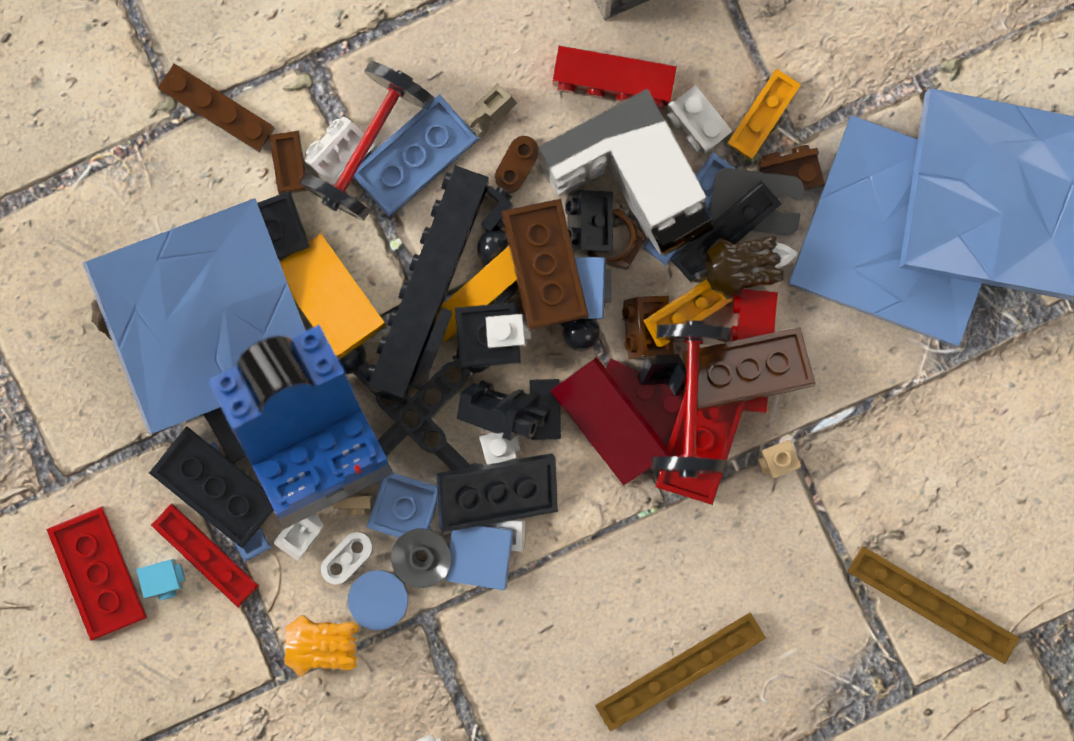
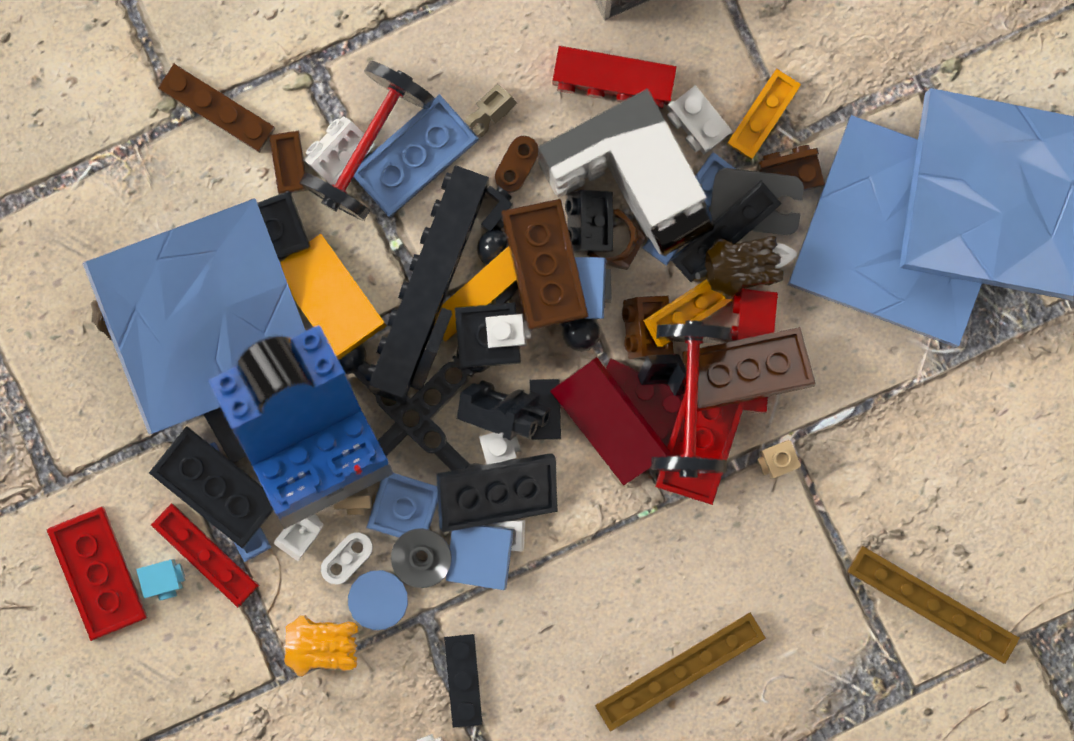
none -> black plate [444,634,483,728]

